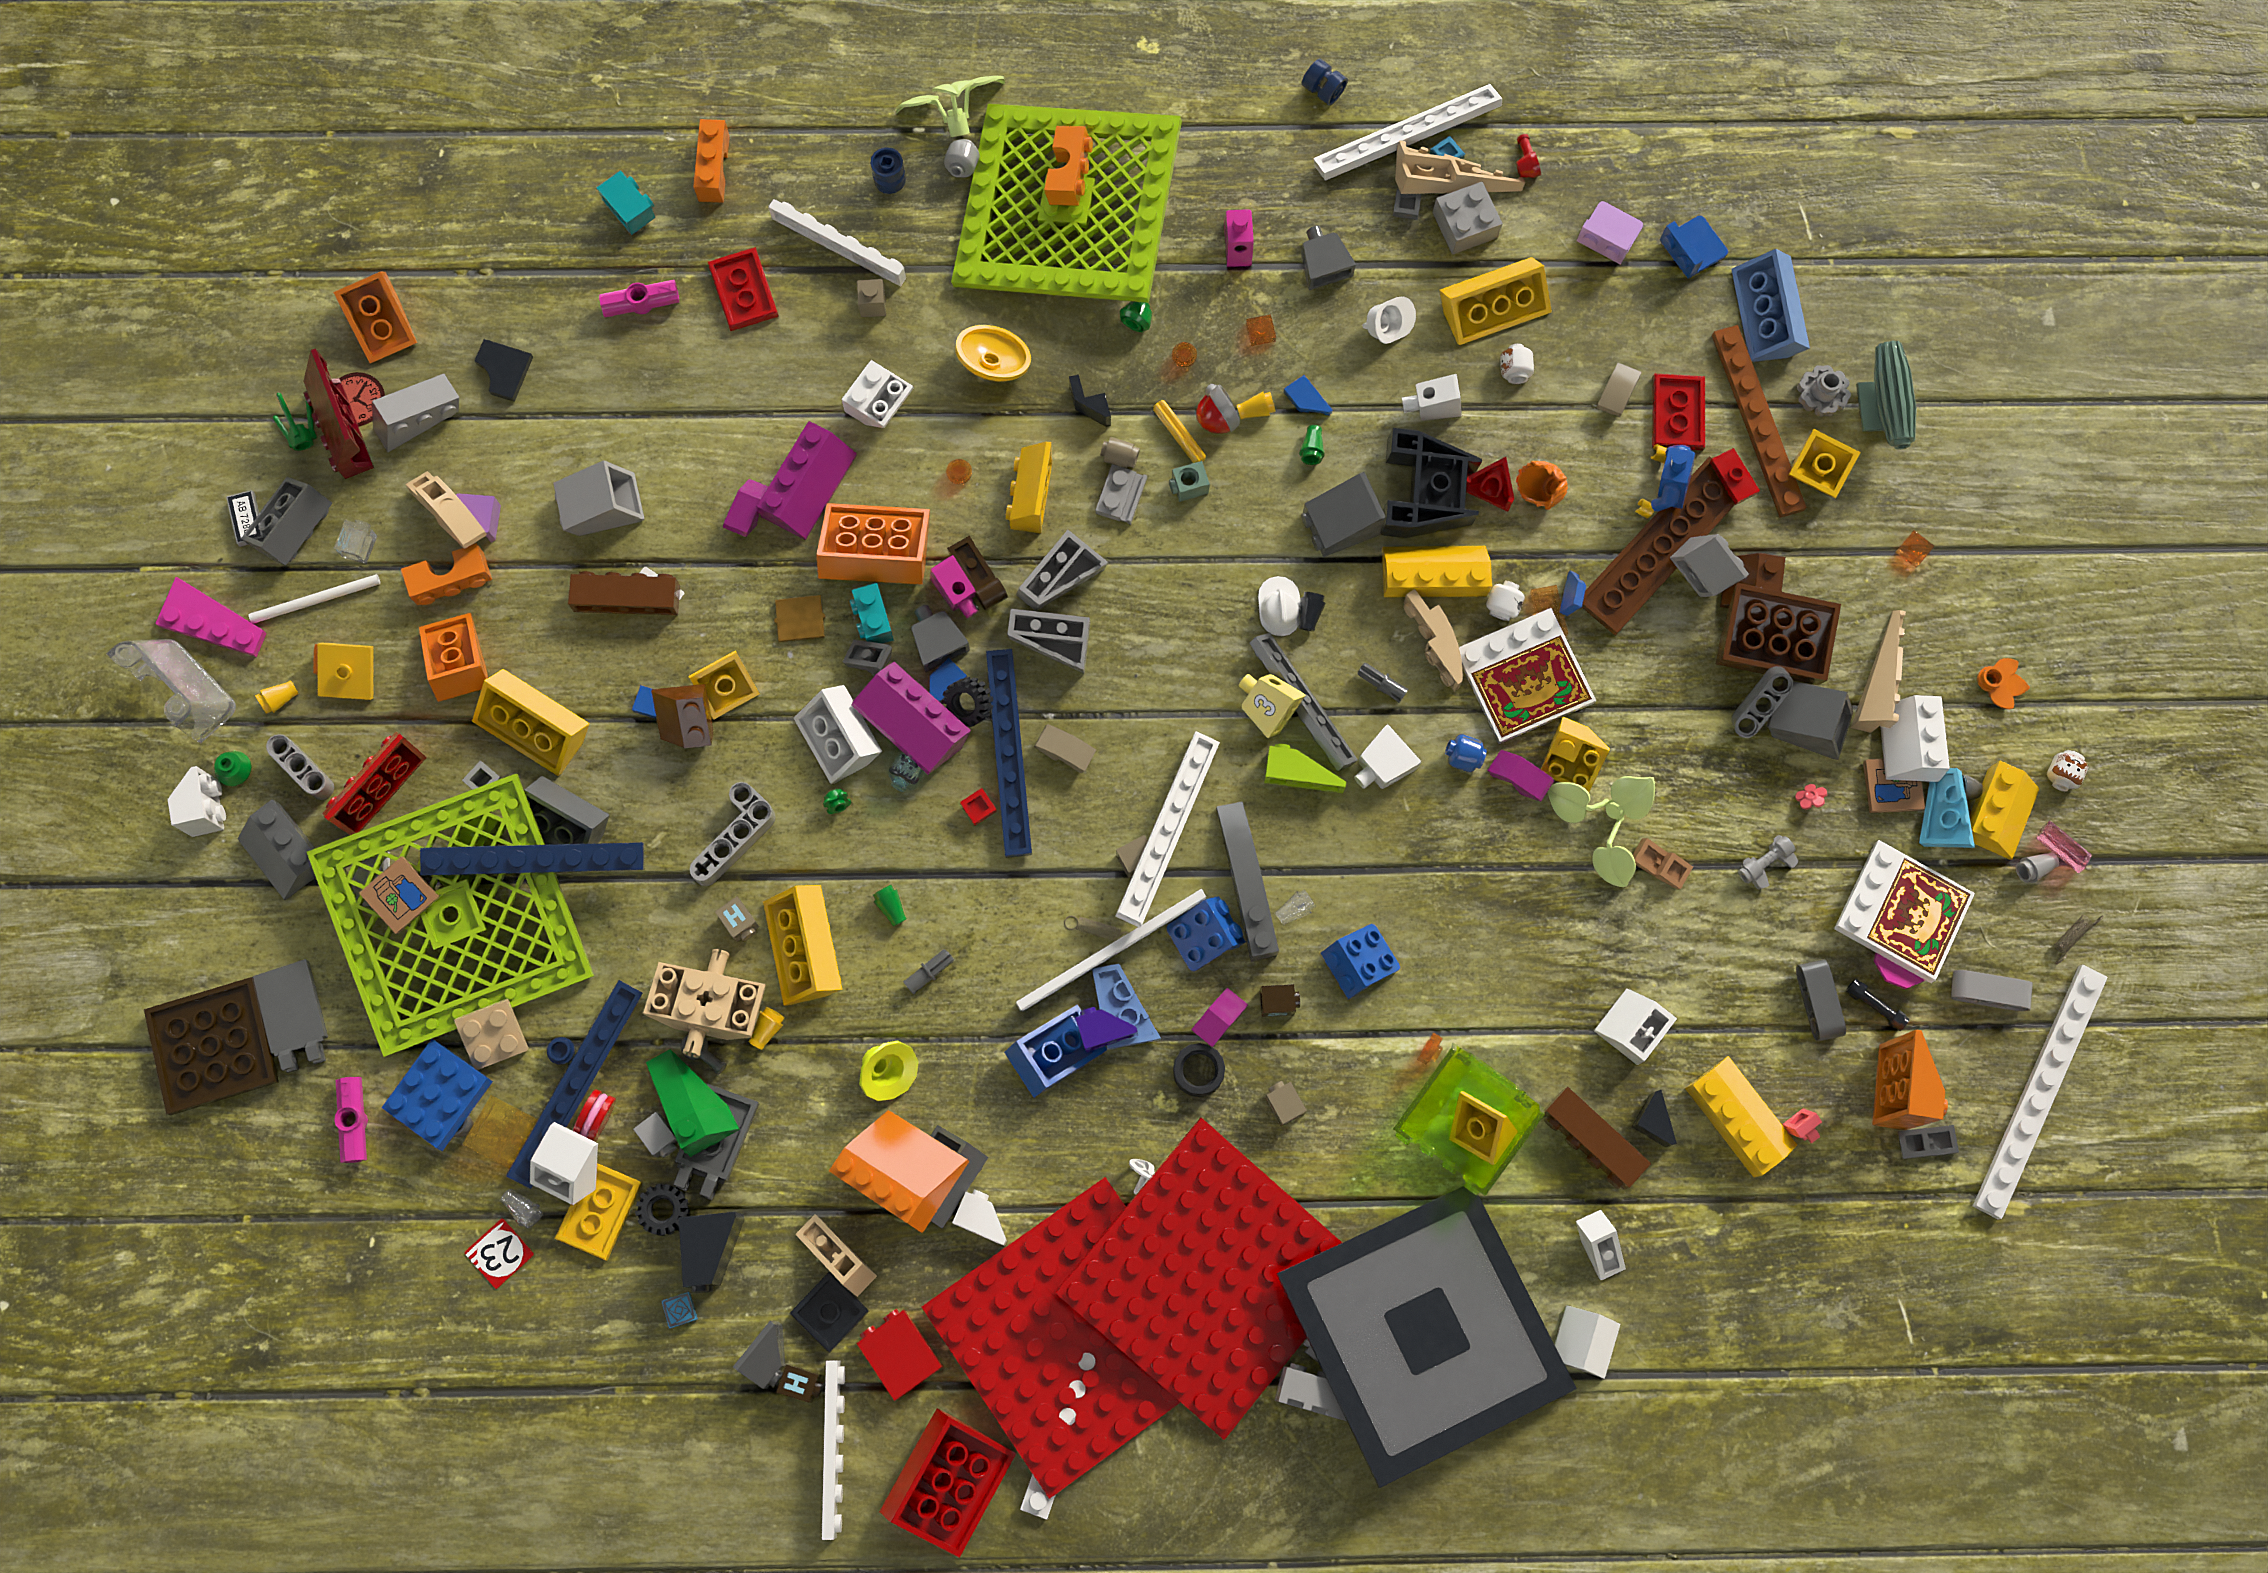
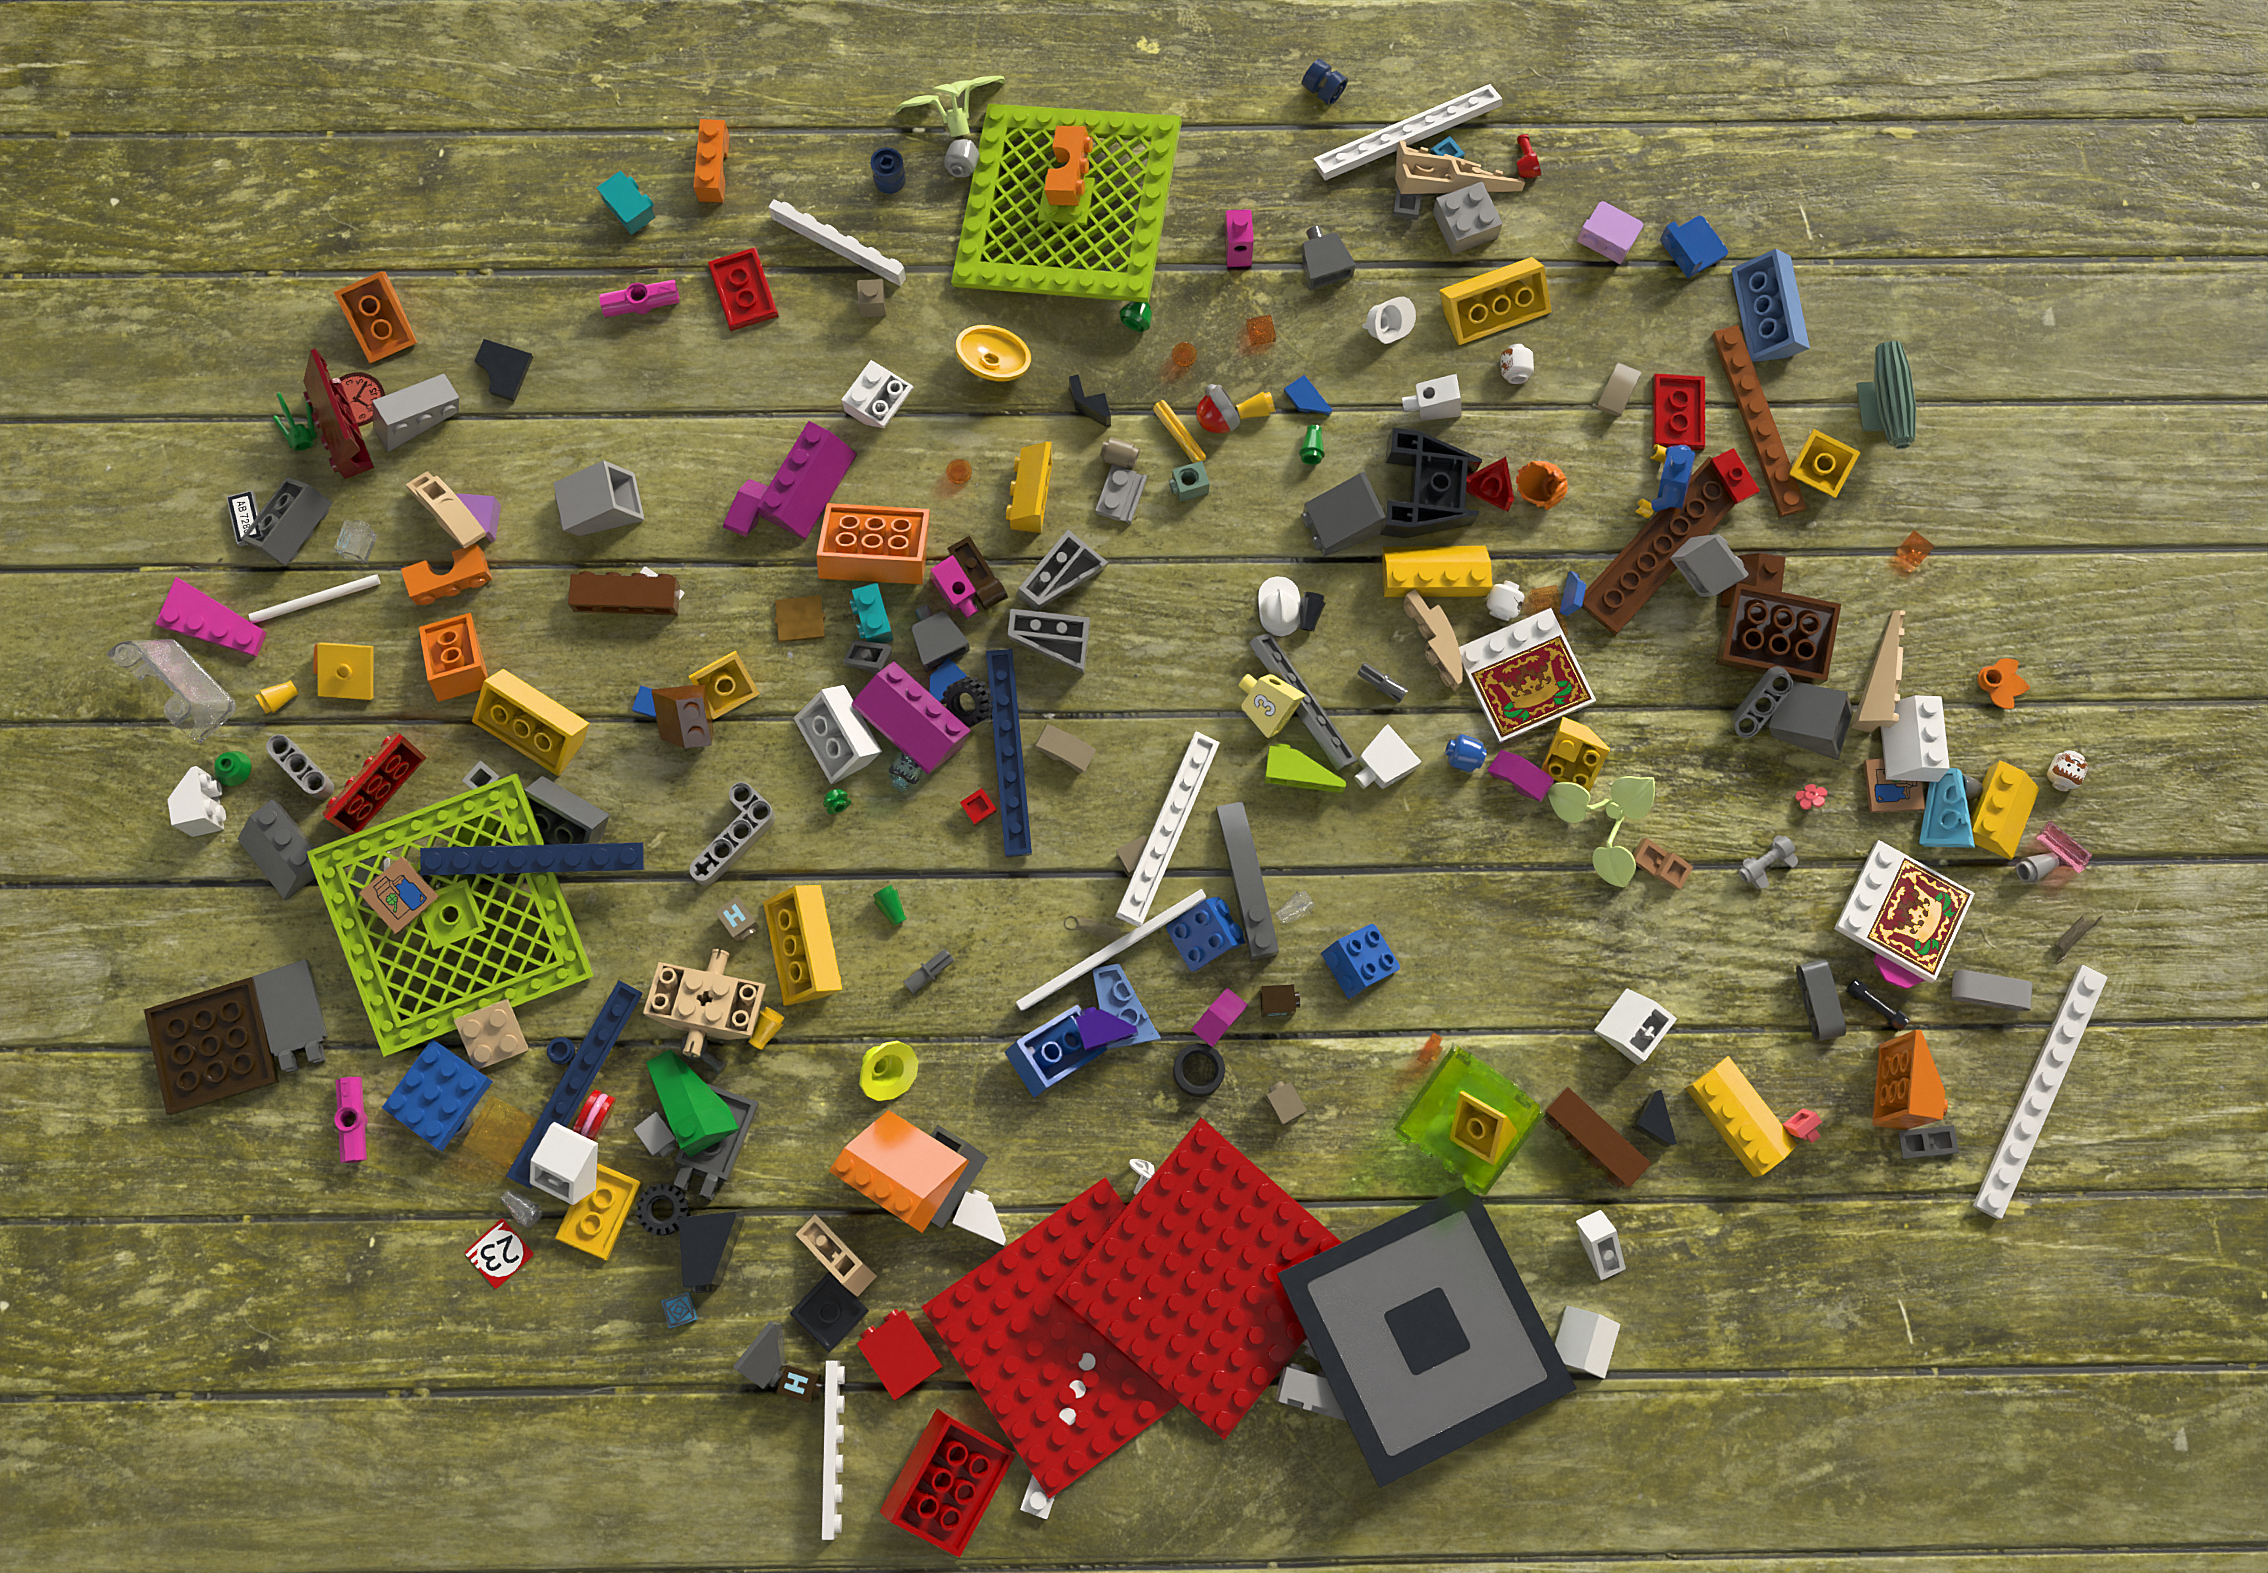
light grey plant [1797,365,1851,417] -> none

